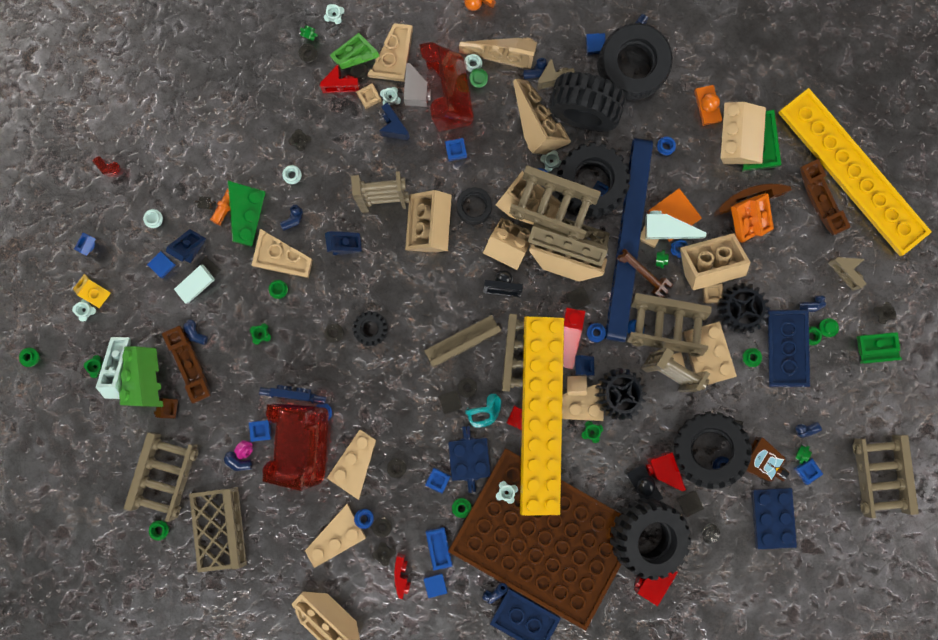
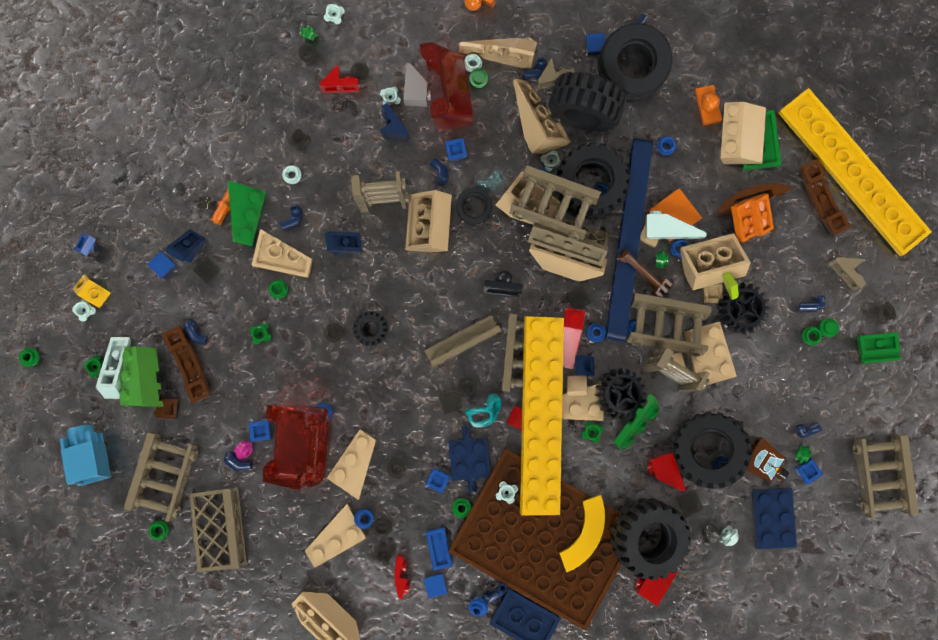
clear red arm [93,156,121,175] -> none
light aqua plate [143,209,163,228] -> none
light aqua tile [174,265,215,304] -> none
dark blue plate [259,385,327,405] -> none
bright green wing [330,33,380,70] -> none
tan tile [356,83,382,110] -> none
tan wing [367,23,413,82] -> none
tan slope [483,218,531,270] -> none
black tile [626,464,663,501] -> none
green plate [742,348,762,367] -> none
dark blue tile [768,310,810,387] -> none
none -> dark azure piece [60,425,111,486]
none -> dark blue arm [430,158,449,186]
none -> blue plate [468,597,488,617]
none -> clear light blue arm [477,170,502,190]
none -> yellow tile [559,495,605,572]
none -> green wing [614,393,660,451]
none -> light aqua plate [719,525,739,546]
none -> lime tile [722,272,739,300]

